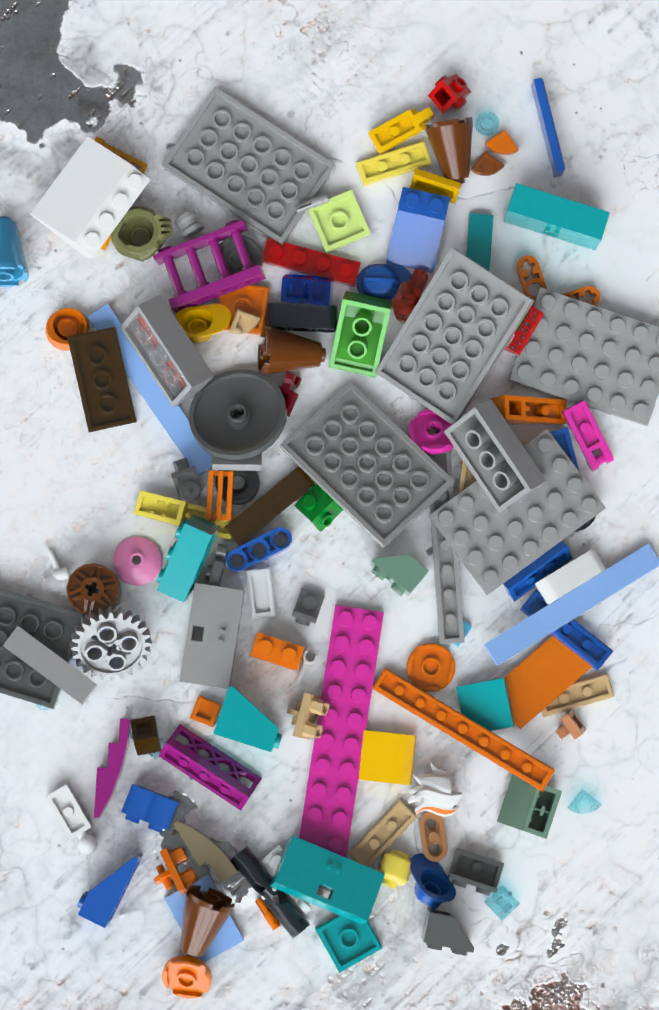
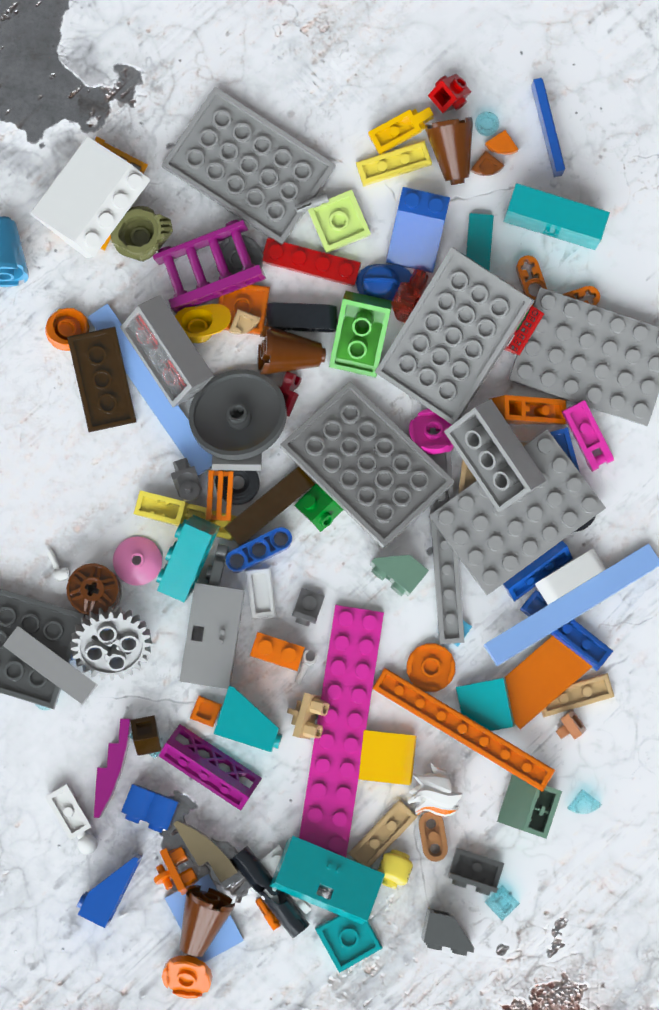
light grey wheel [175,210,205,239] -> none
clear blue brick [281,273,334,306] -> none
yellow tile [410,168,462,204] -> none
blue piece [410,853,456,910] -> none

